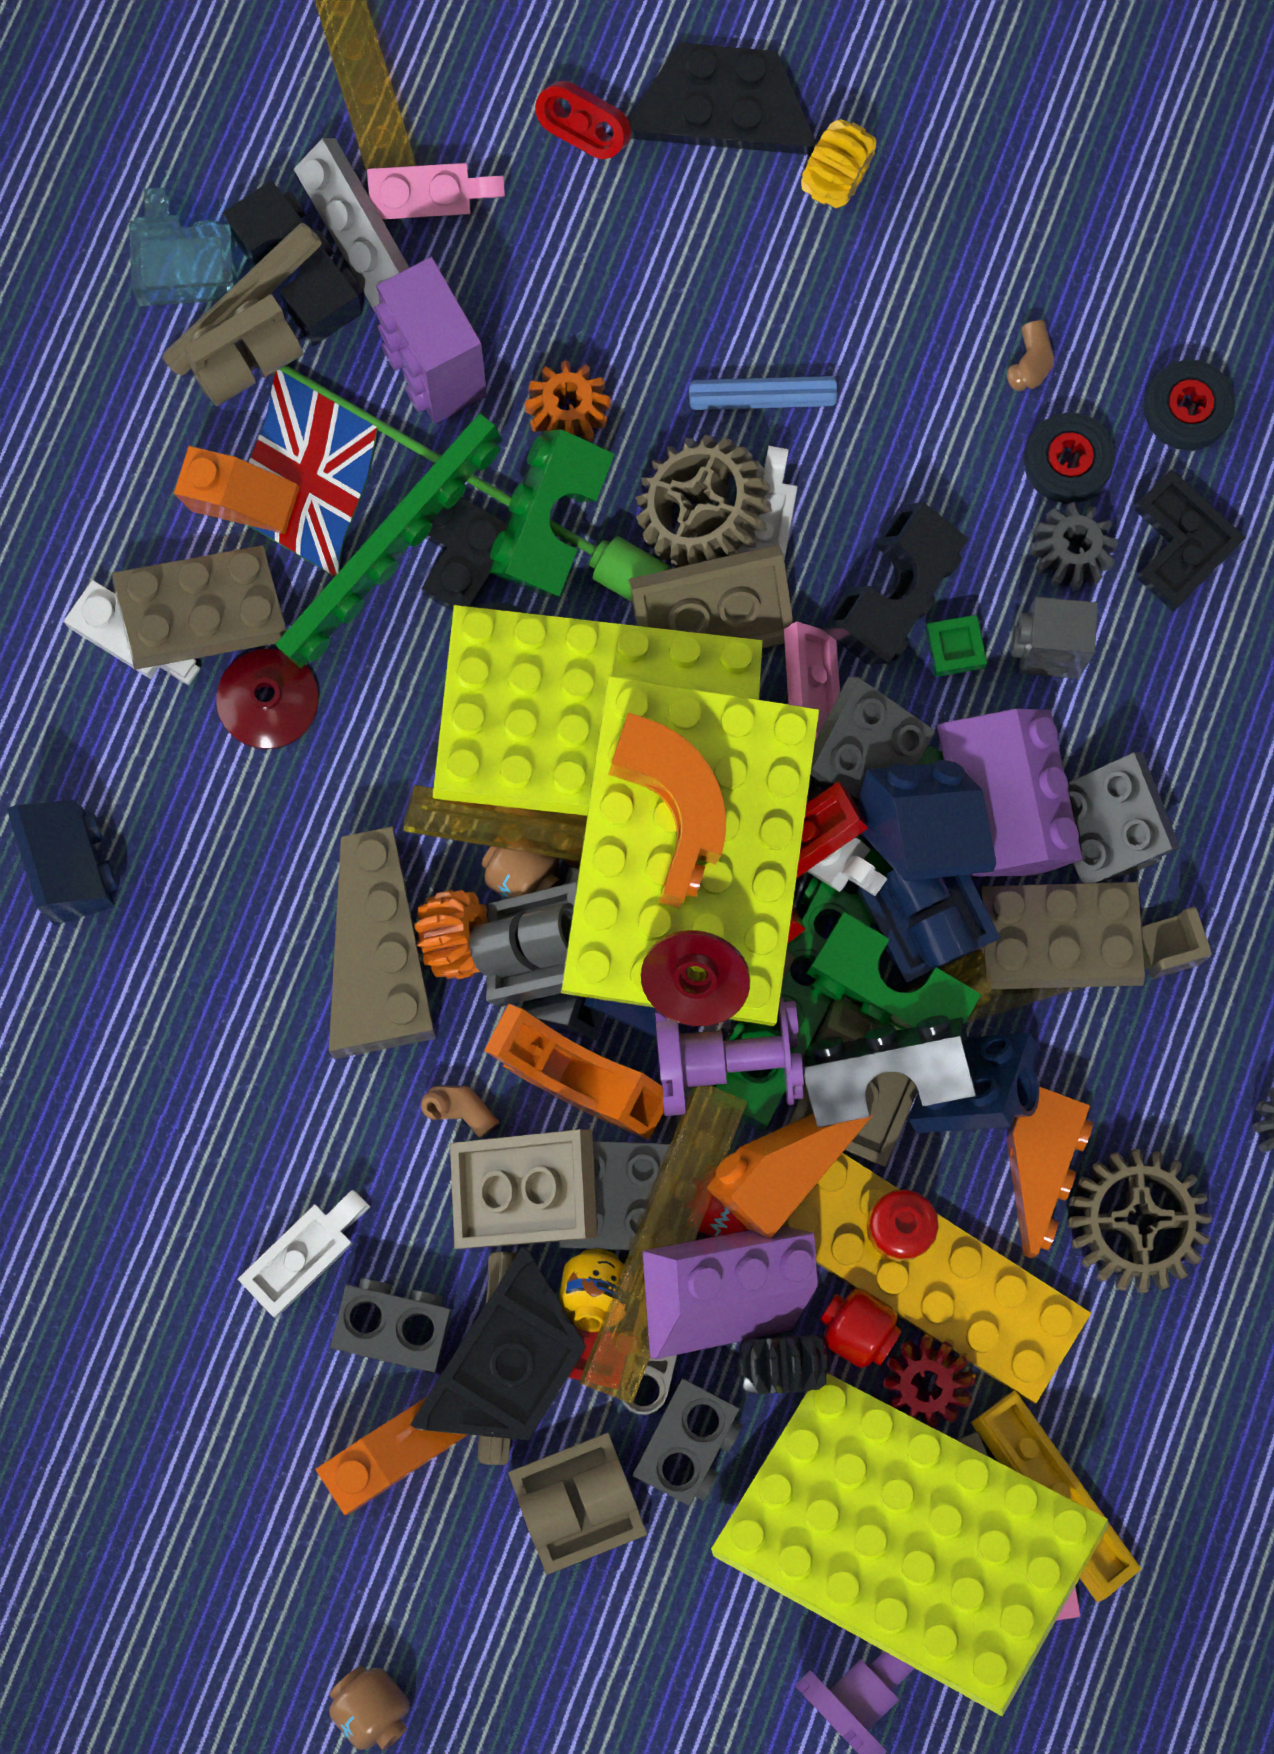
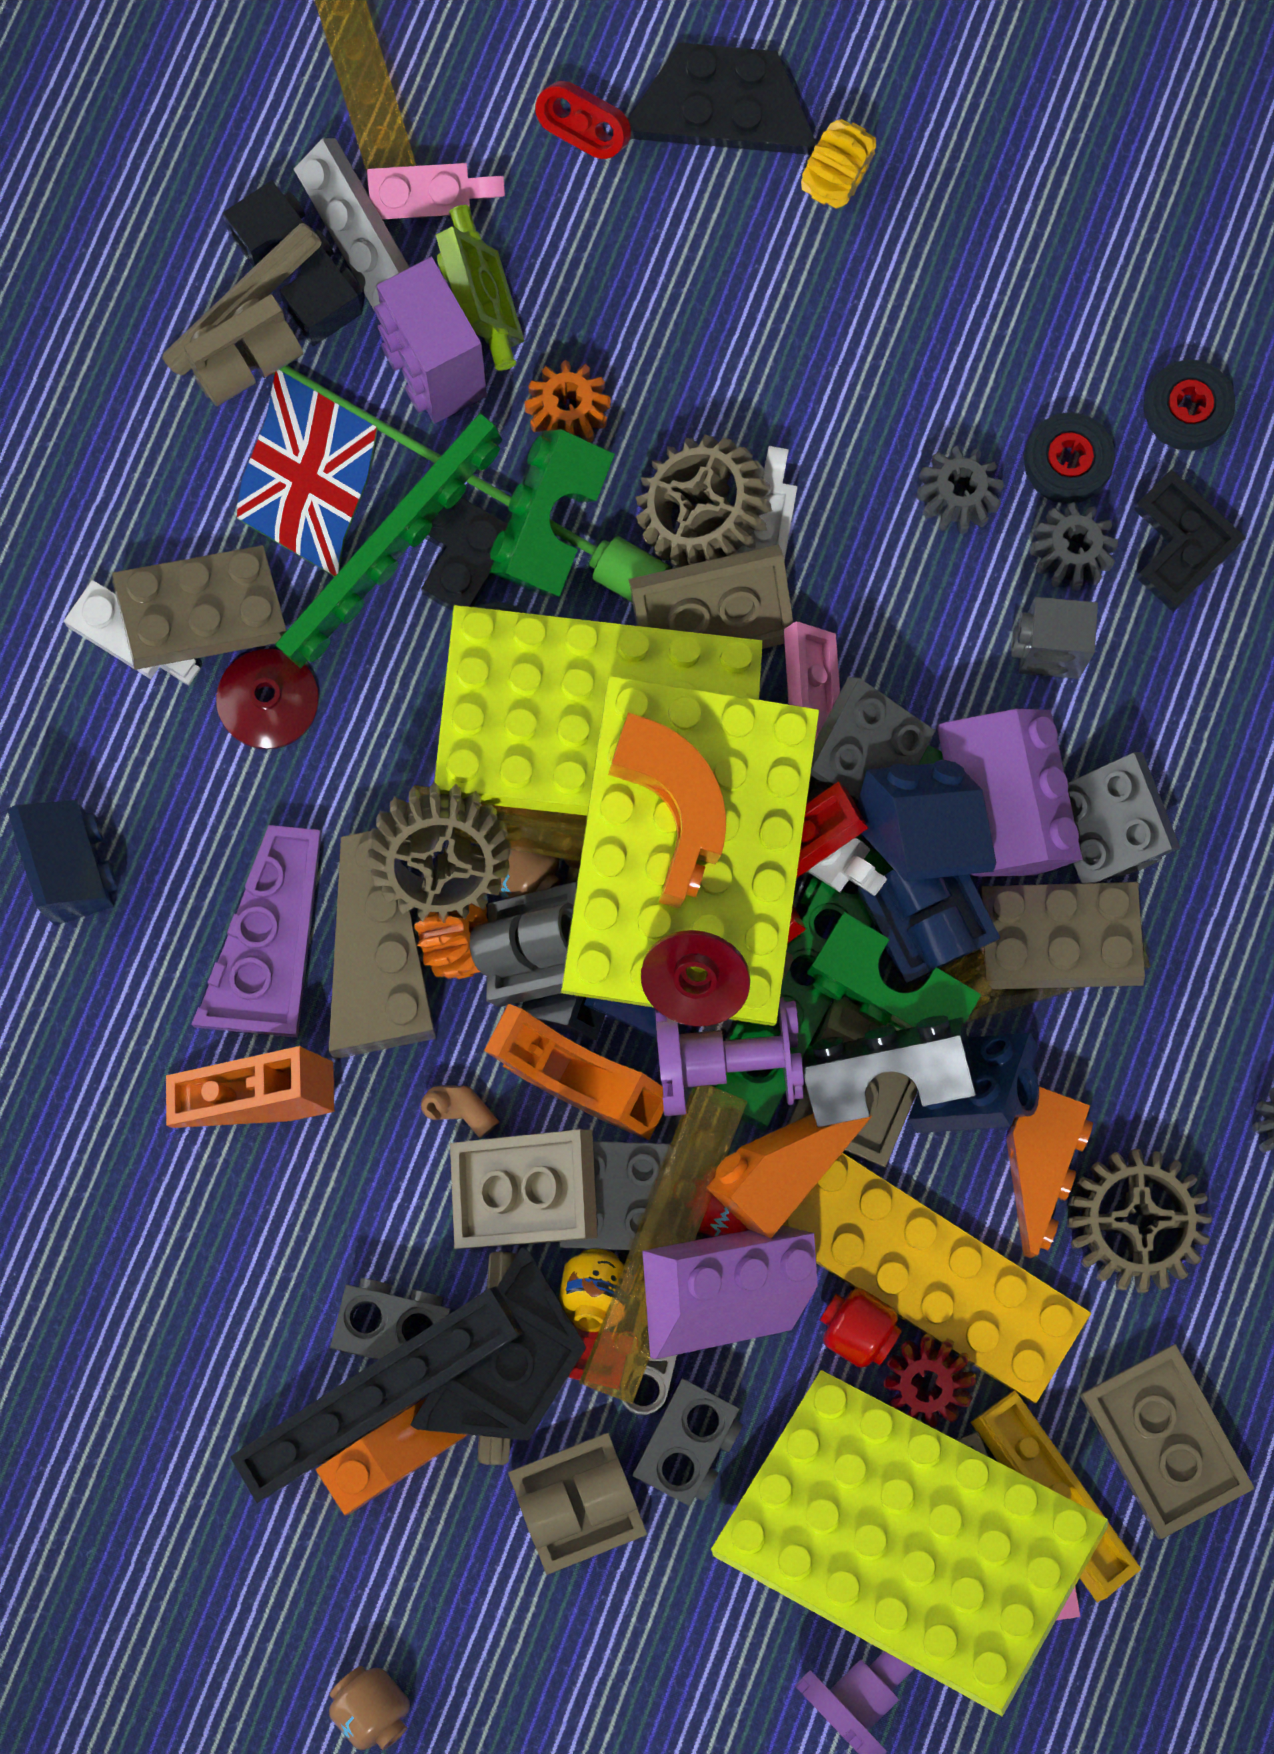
clear light blue hinge [129,188,238,306] -> none
orange slope [173,446,300,534] -> none
white plate [238,1190,370,1318] -> none
medium blue axle [689,376,837,410] -> none
black gear [737,1335,828,1394] -> none
black arch [822,502,969,664] -> none
red head [866,1189,939,1262] -> none
green plate [925,615,987,677] -> none
medium nougat arm [1007,320,1054,391] -> none
dark tan panel [1141,906,1212,979] -> none
none -> orange slope [166,1046,335,1128]
none -> medium lavender wing [191,825,322,1038]
none -> black plate [230,1286,524,1503]
none -> dark tan gear [367,782,512,923]
none -> lime plate [435,205,524,371]
none -> dark grey gear [916,445,1004,534]
none -> dark tan plate [1080,1344,1255,1539]

